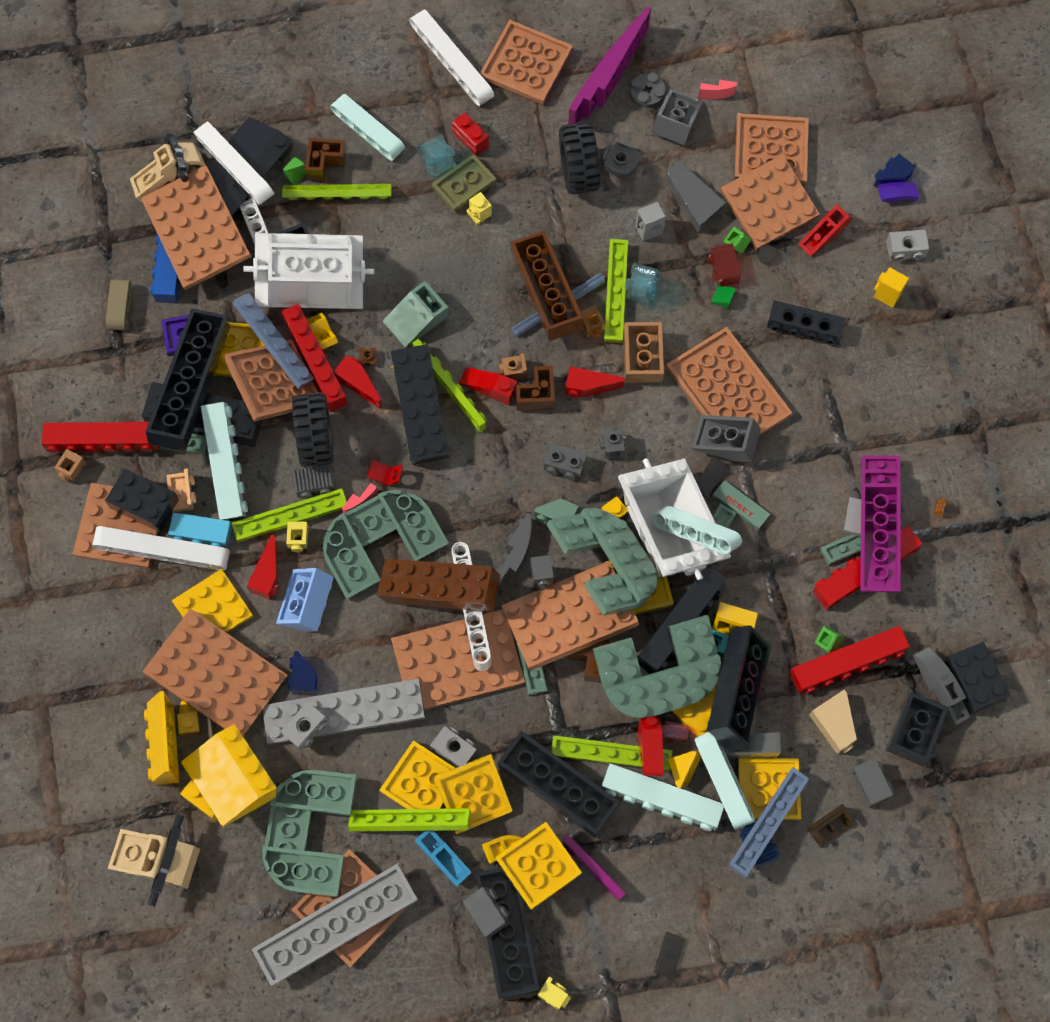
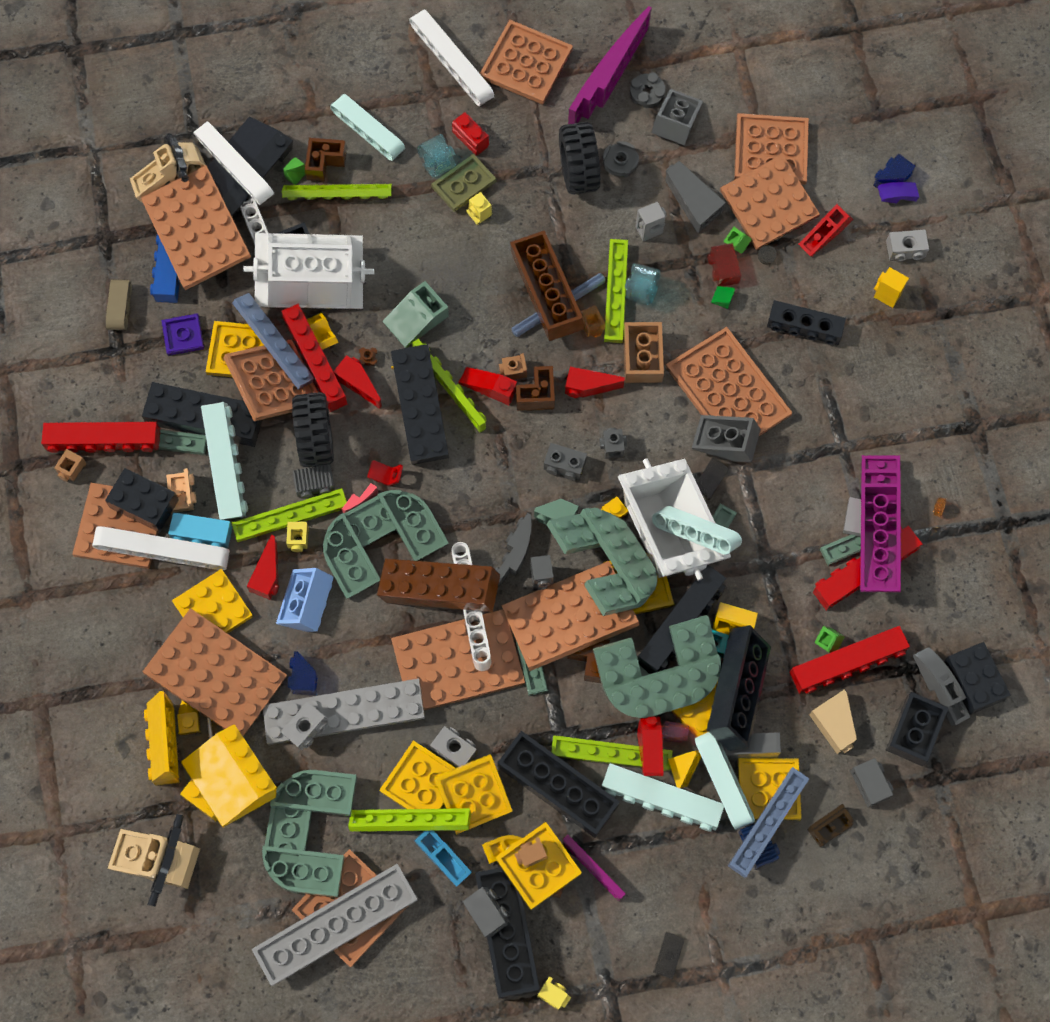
black brick [145,308,230,452] -> none
coral slope [698,80,737,100] -> none
sand green tile [713,480,770,530] -> none
none -> medium nougat brick [514,837,548,869]

